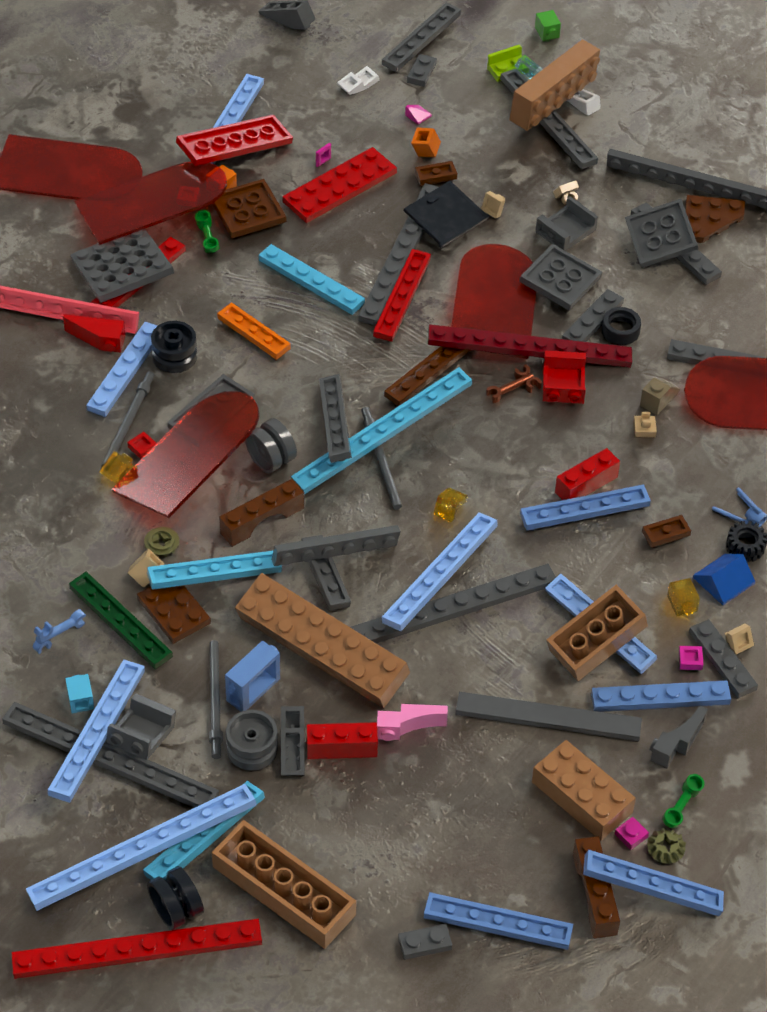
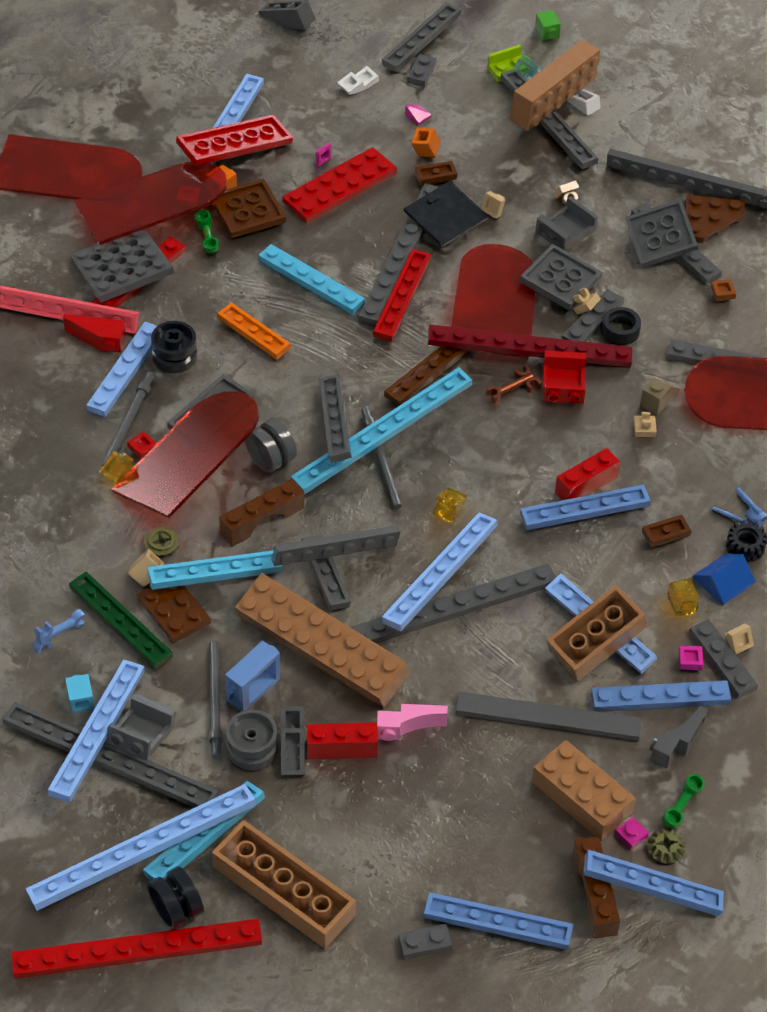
none -> tan tile [573,288,601,314]
none -> dark orange plate [711,279,736,301]

